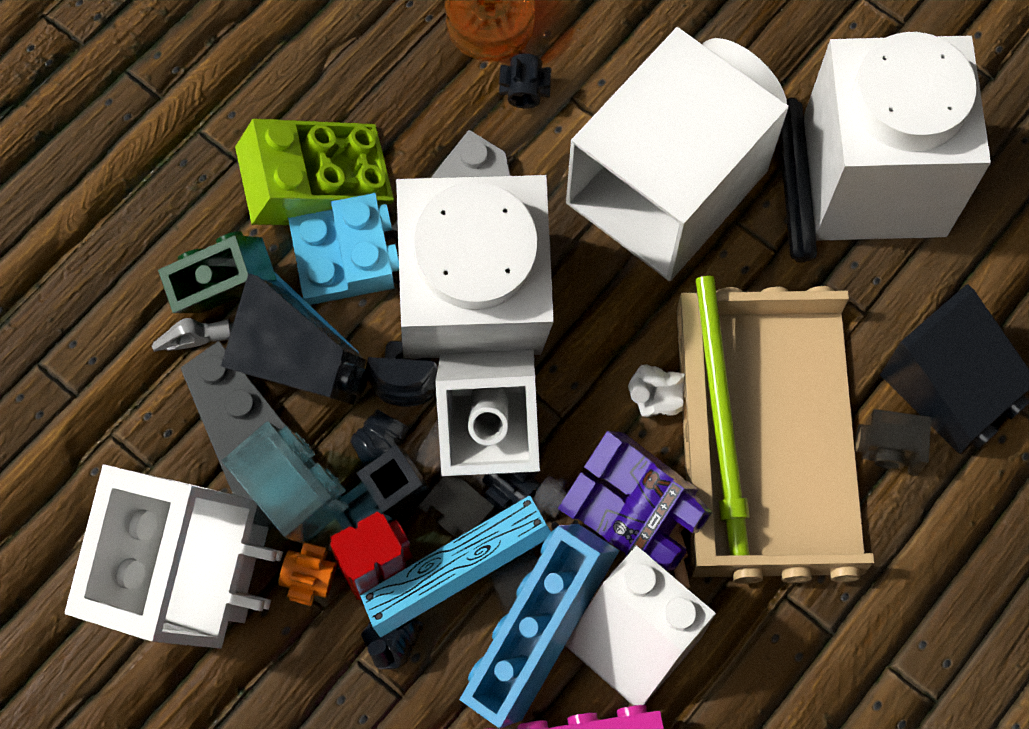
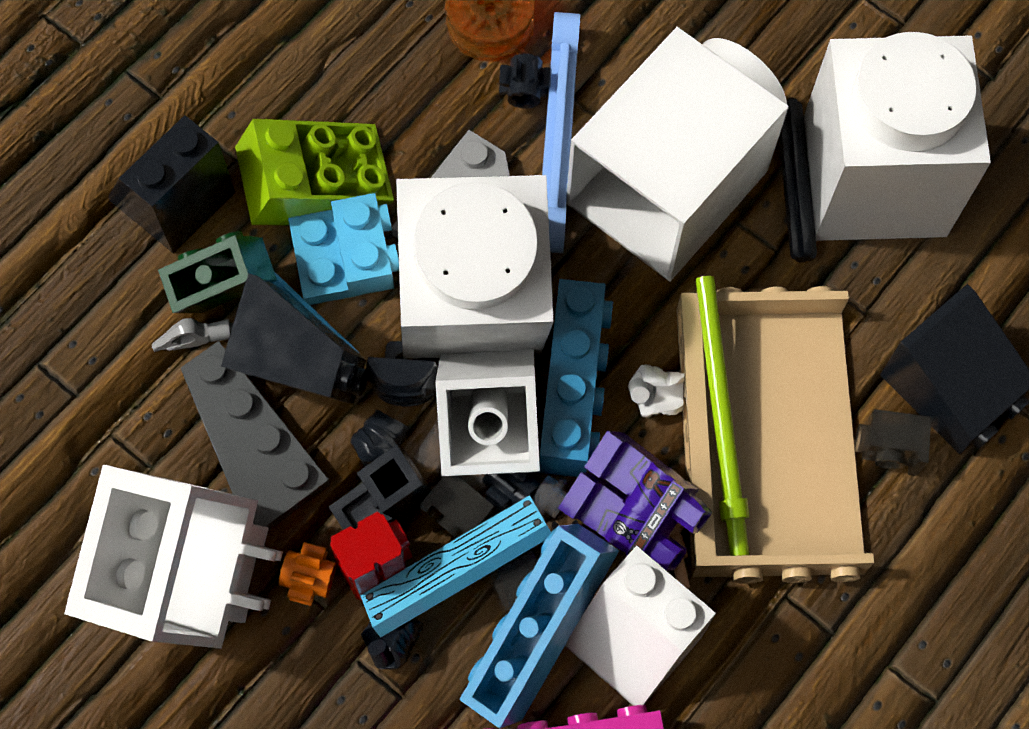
clear light blue brick [221,421,349,544] -> none
none -> black slope [108,115,235,254]
none -> dark azure brick [538,279,613,477]
none -> light blue piece [542,12,580,253]

